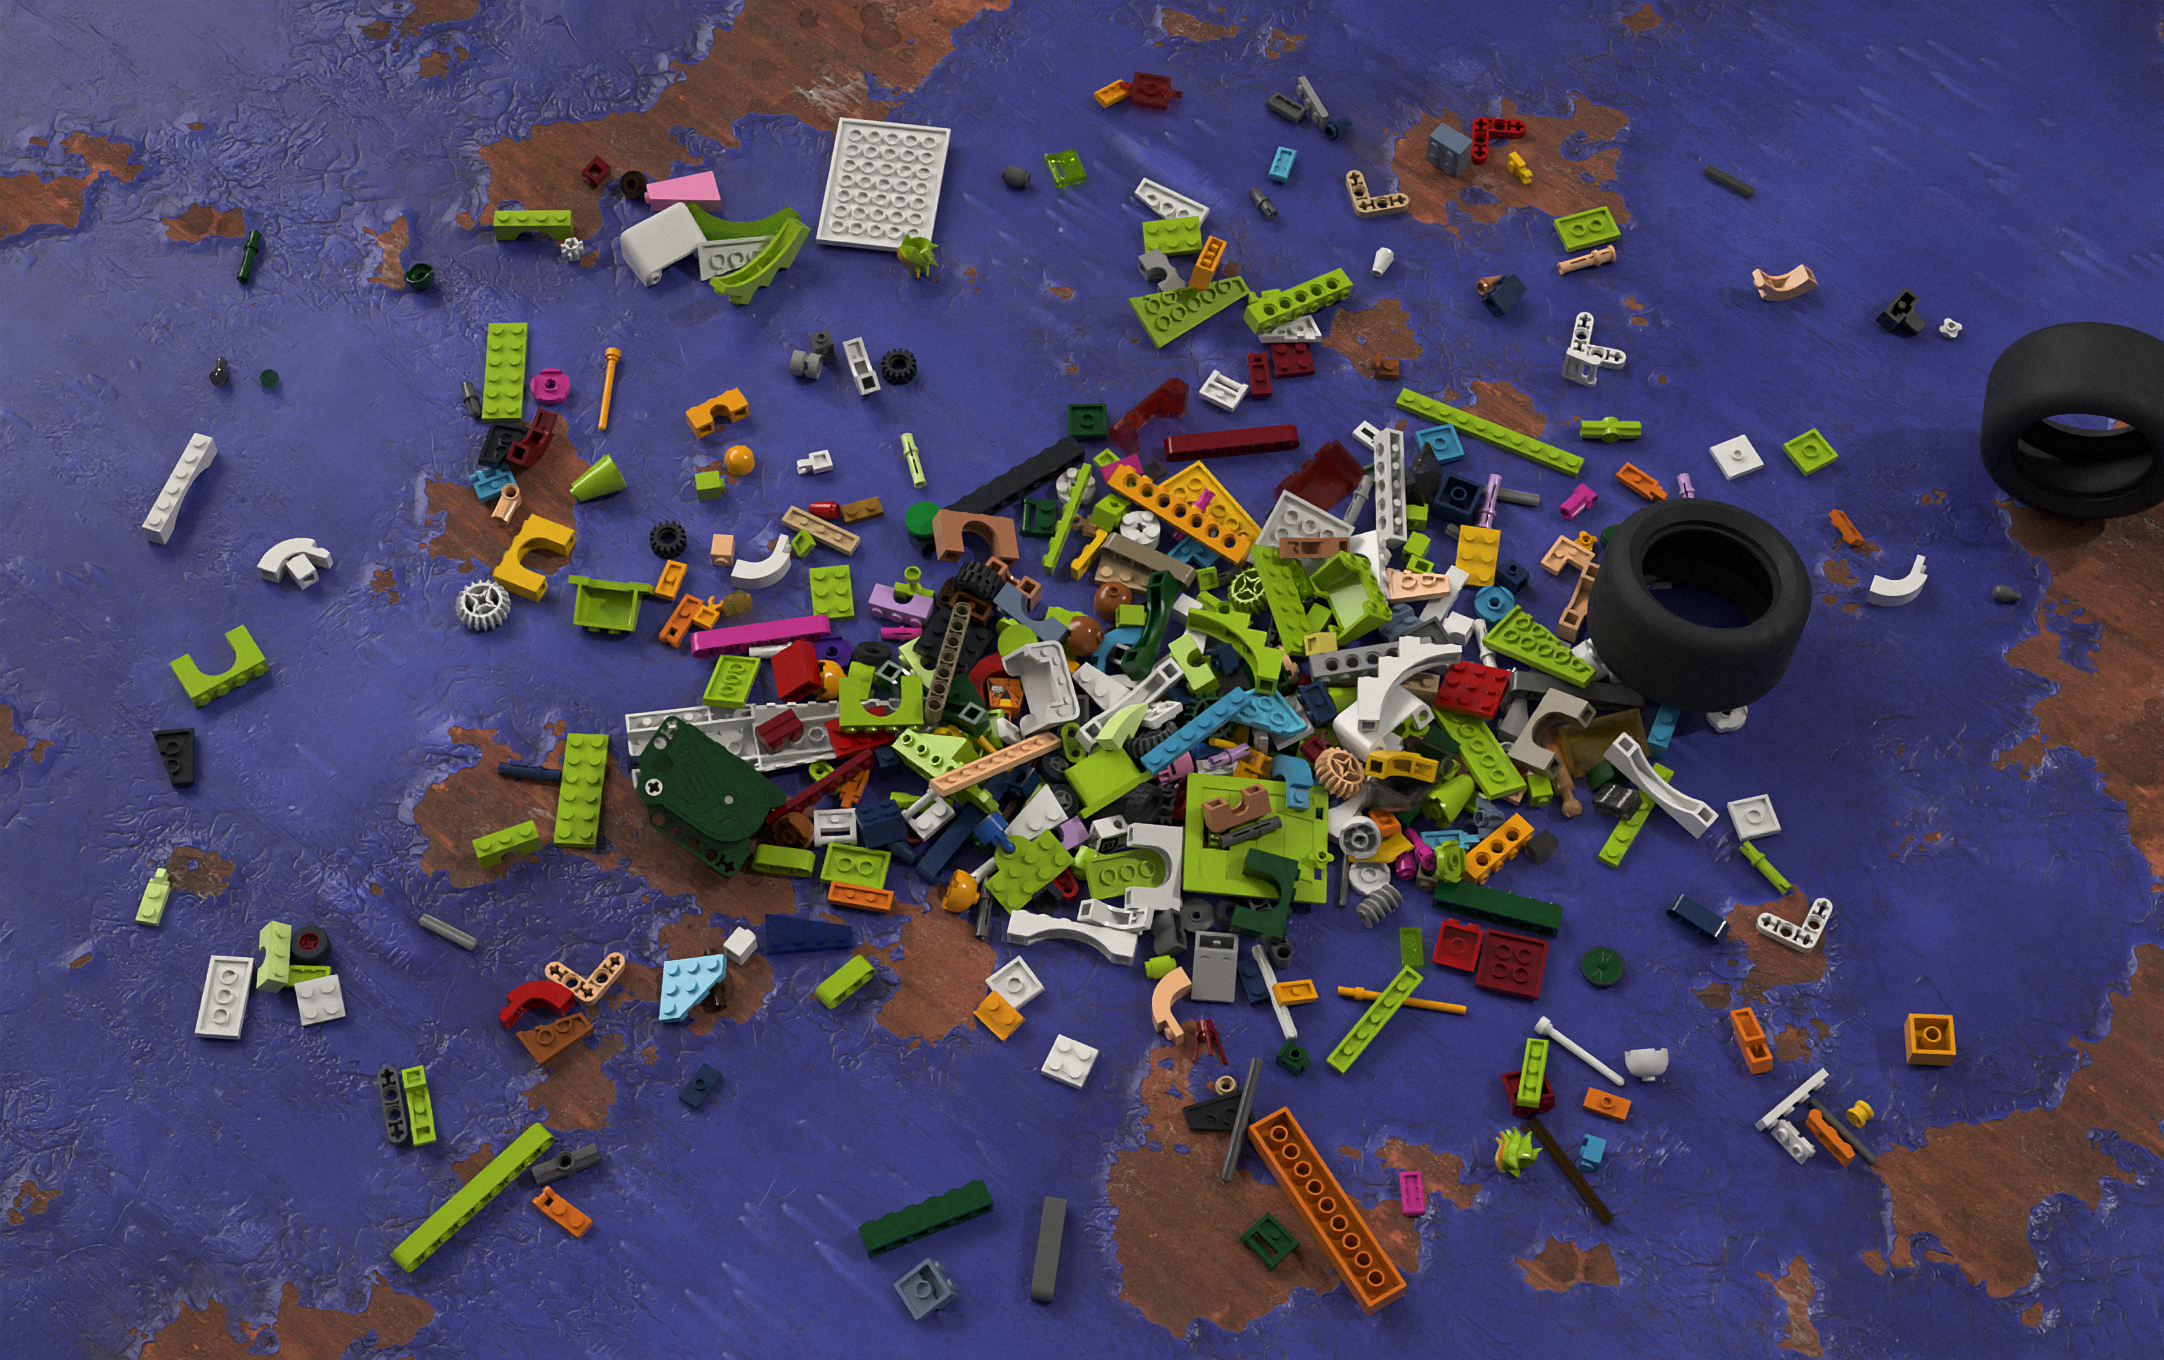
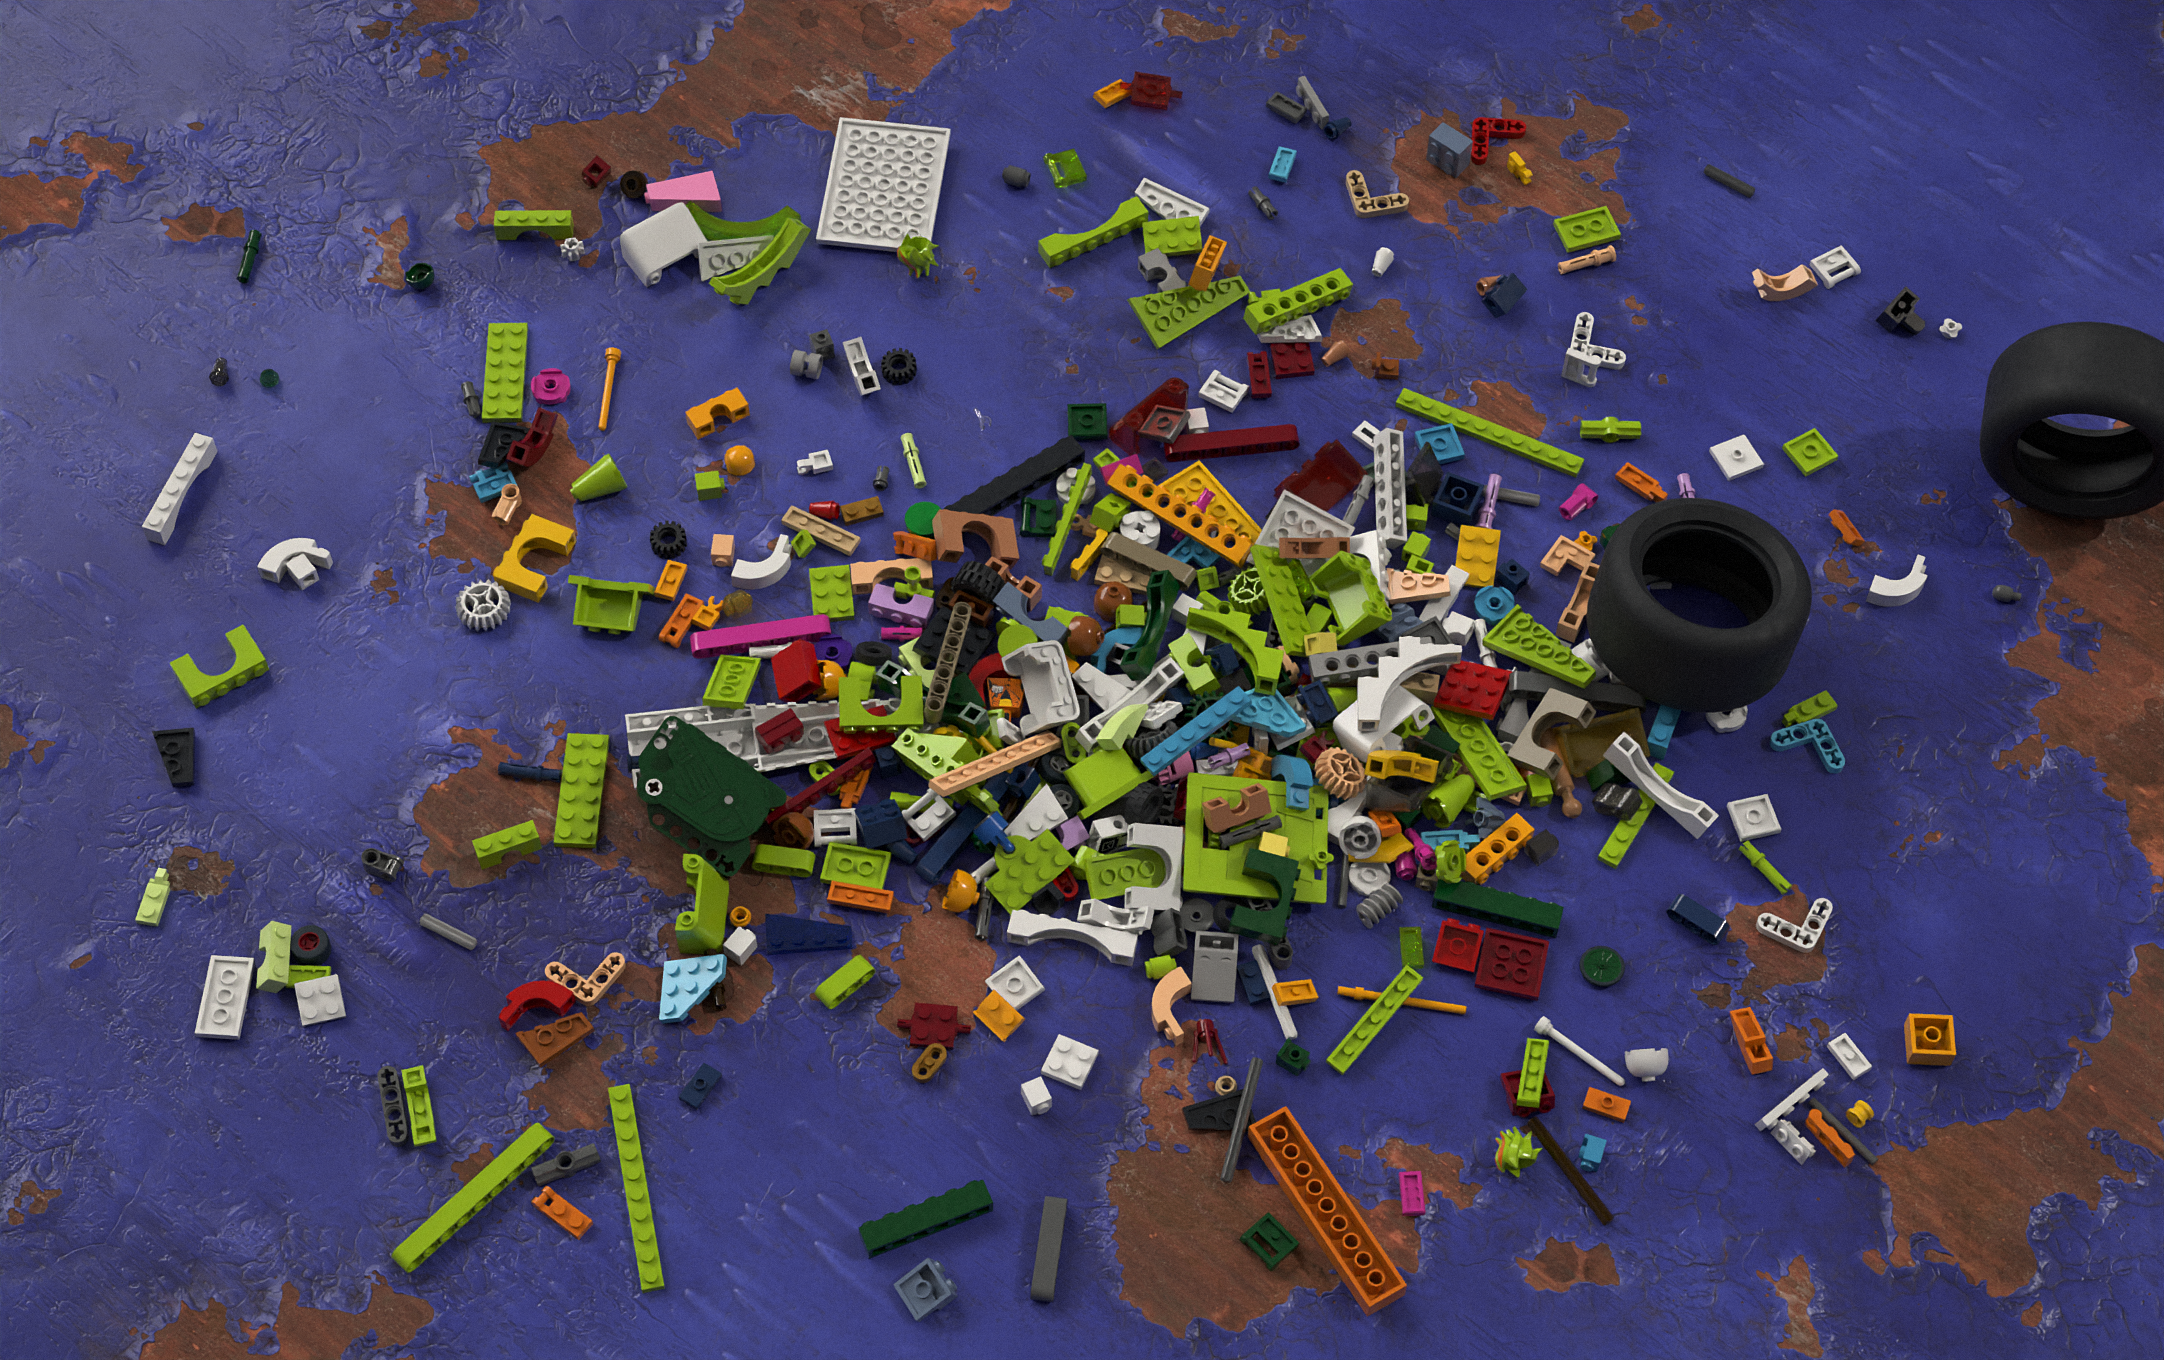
none -> dark grey piece [361,848,405,882]
none -> lime plate [608,1084,665,1293]
none -> lime windscreen [675,854,729,954]
none -> light orange plate [730,906,751,927]
none -> light nougat arch [850,558,933,595]
none -> dark grey pin [873,465,890,491]
none -> orange plate [893,531,937,561]
none -> dark red plate [897,1002,971,1050]
none -> pearl gold plate [912,1043,947,1083]
none -> clear hand [973,407,992,430]
none -> white brick [1021,1076,1052,1115]
none -> lime arch [1038,196,1148,268]
none -> dark grey plate [1138,404,1191,444]
none -> white brick [1186,408,1209,434]
none -> light yellow brick [1258,832,1290,858]
none -> nougat cone [1321,340,1350,367]
none -> medium azure beam [1770,719,1845,774]
none -> lime hinge [1782,690,1838,728]
none -> white plate [1809,245,1861,289]
none -> white plate [1827,1033,1872,1080]

